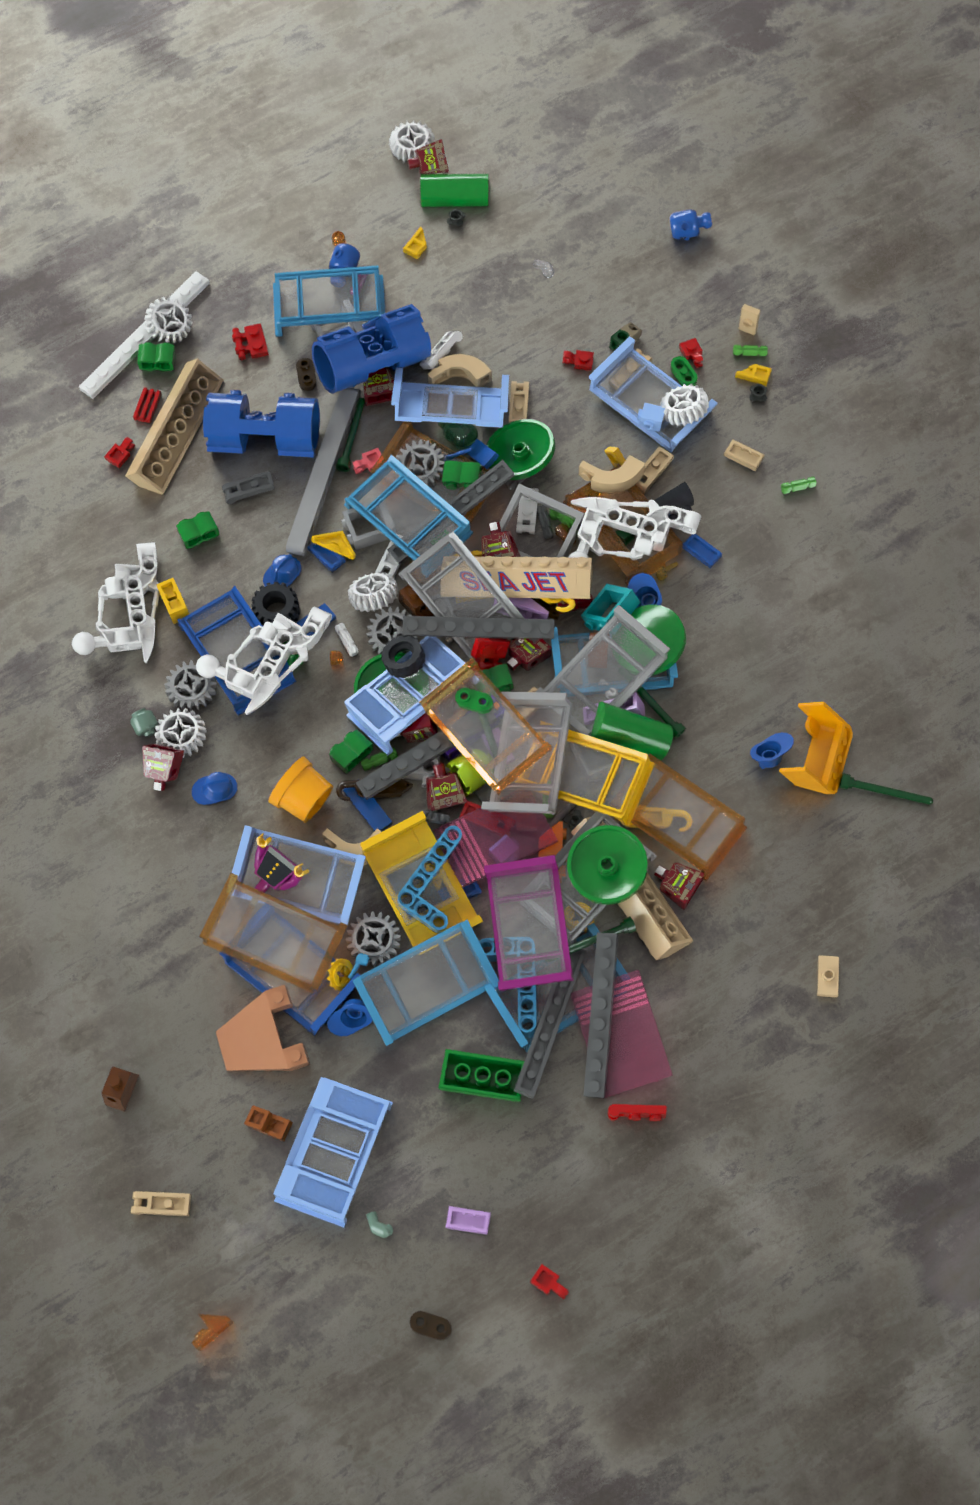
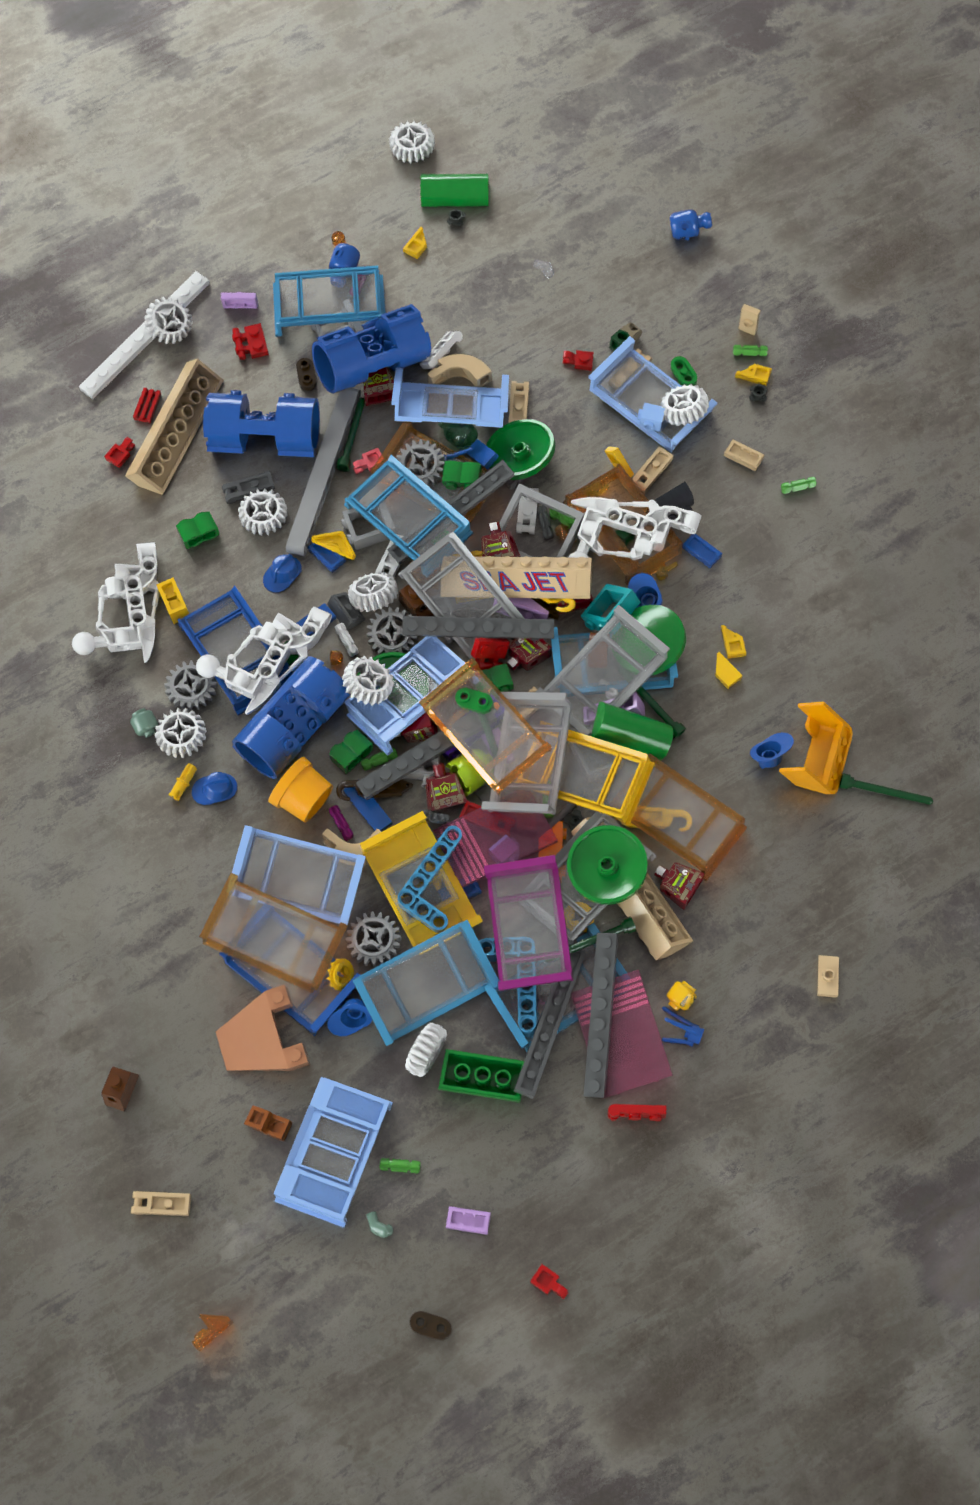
green brick [137,342,176,371] -> none
torso [142,744,184,791] -> none
black tyre [251,582,300,626] -> none
torso [254,833,309,895] -> none
dark azure hand [348,953,369,979] -> none
black tyre [381,635,426,678] -> none
dark red torso [407,139,449,174] -> none
tan arch [579,455,645,493] -> none
red plate [679,338,703,368] -> none
none -> yellow axle [168,763,197,801]
none -> lavender plate [221,292,258,308]
none -> blue cylinder [232,656,350,779]
none -> white gear [238,488,288,536]
none -> dark grey slope [327,592,365,631]
none -> magenta axle [329,805,354,841]
none -> white gear [342,656,394,706]
none -> bright green axle [379,1158,421,1173]
none -> white gear [405,1022,447,1077]
none -> blue plant [662,1007,704,1046]
none -> yellow head [667,980,697,1011]
none -> yellow tile [715,652,743,689]
none -> yellow tile [721,625,746,659]

